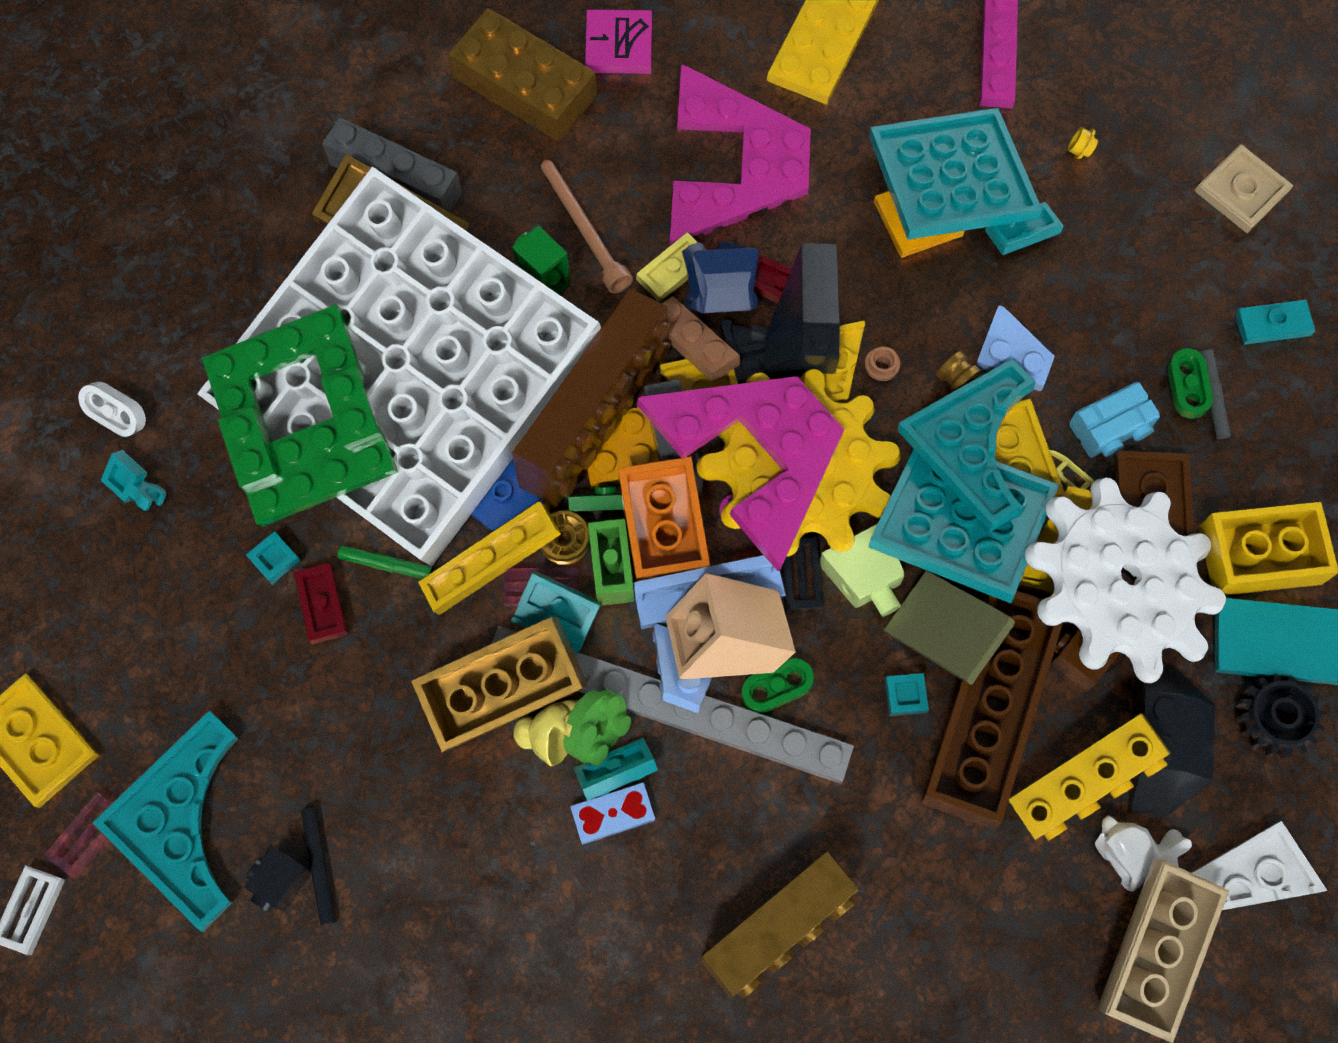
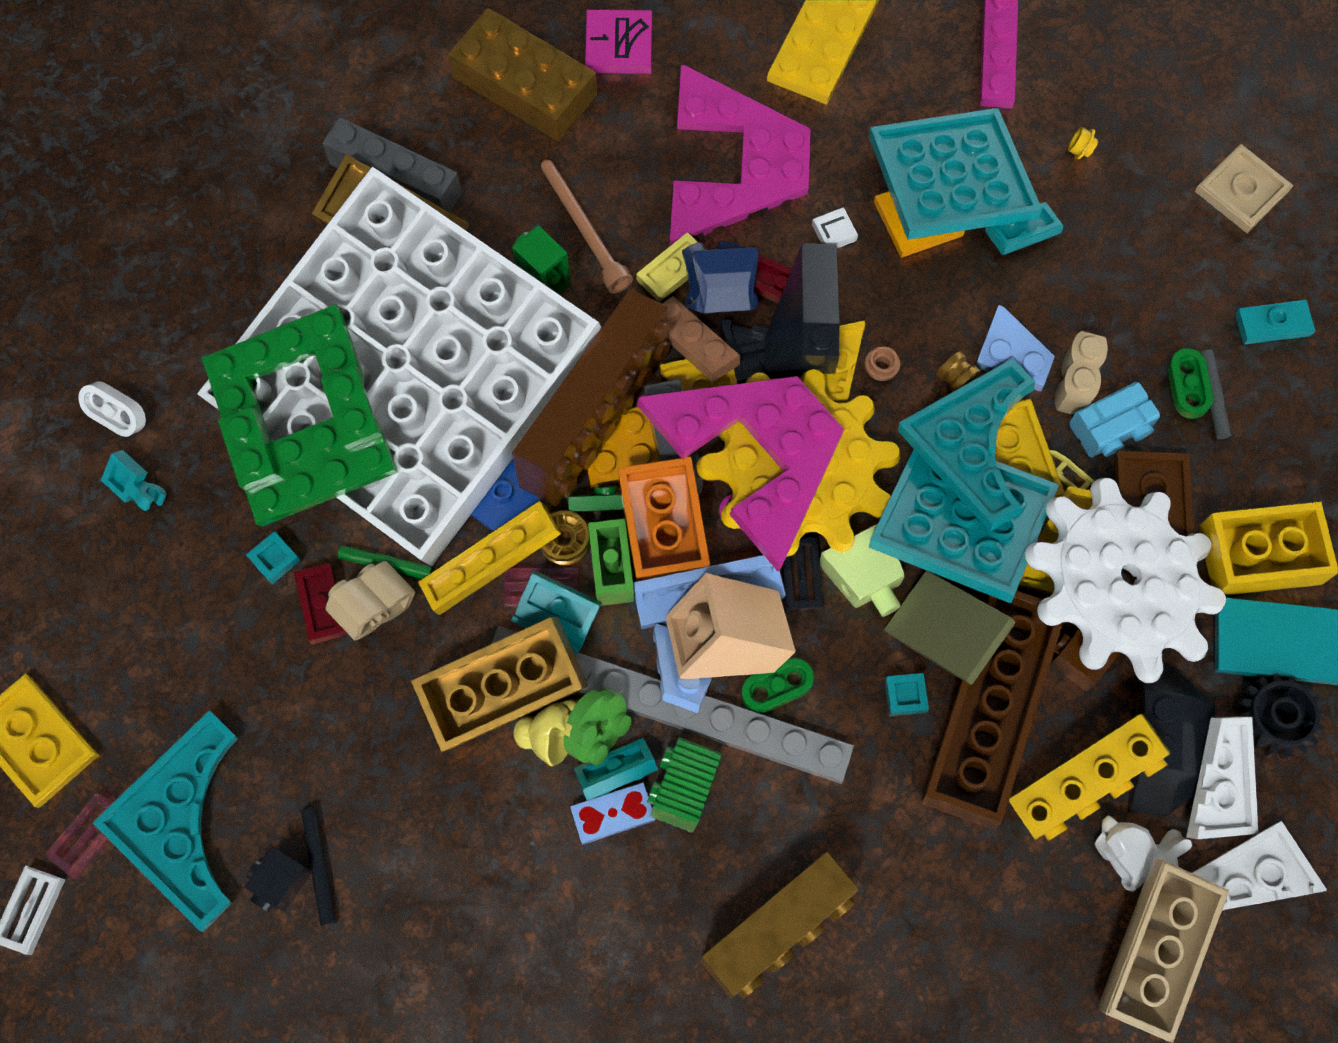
none -> tan brick [325,561,416,641]
none -> green brick [647,737,722,832]
none -> white tile [812,207,858,248]
none -> tan brick [1055,331,1108,415]
none -> white wing [1186,716,1258,839]

